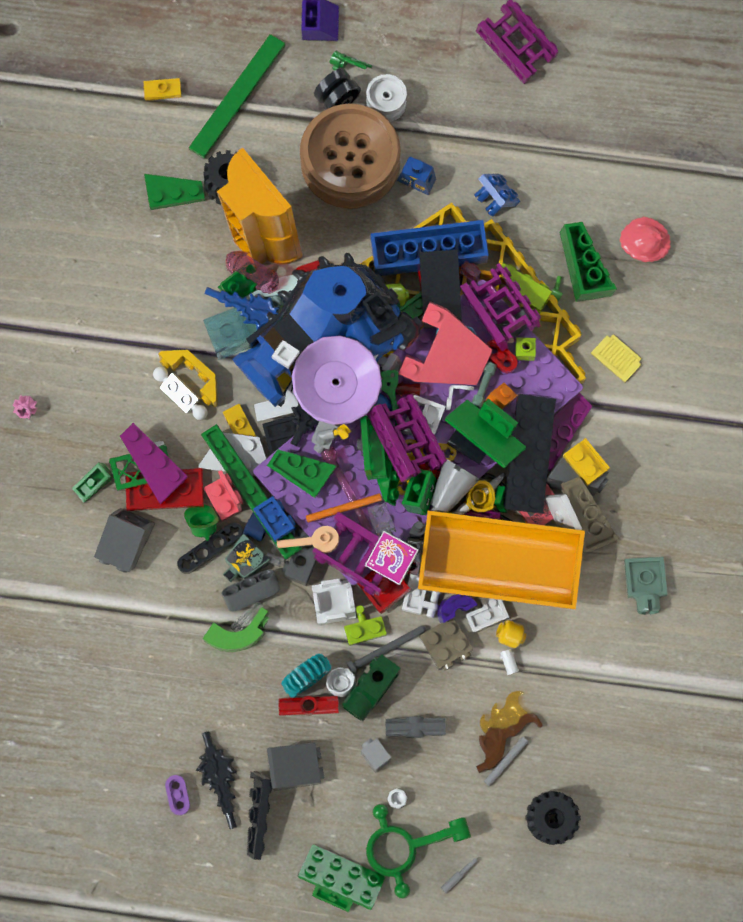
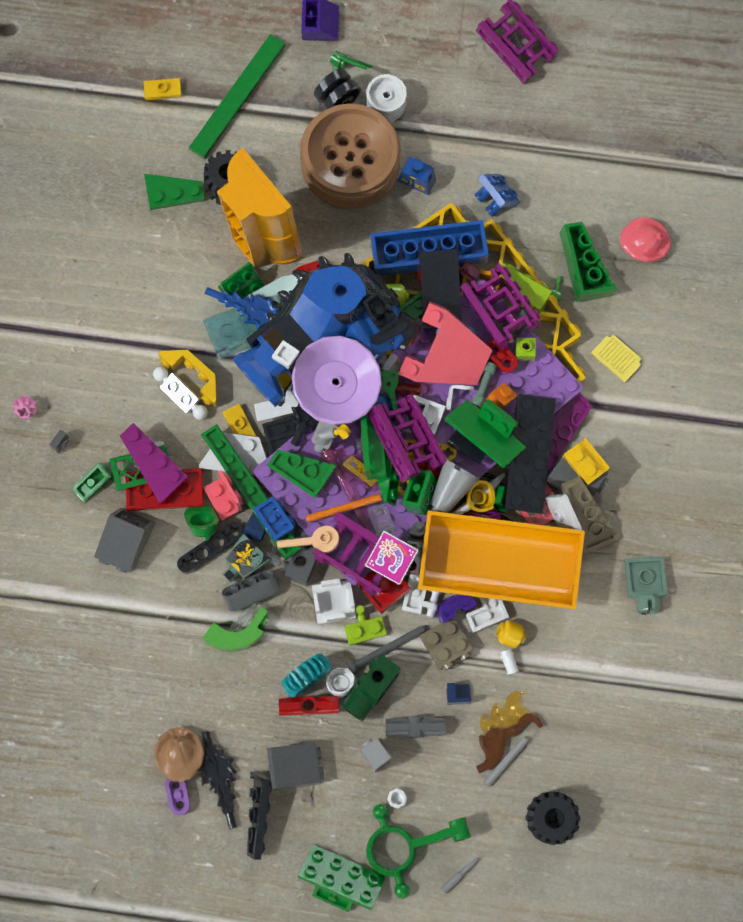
clear pink piece [226,251,279,294] -> none
none -> dark grey plate [49,429,69,453]
none -> medium nougat piece [154,727,205,782]
none -> slope [340,453,378,492]
none -> dark blue panel [446,683,472,705]

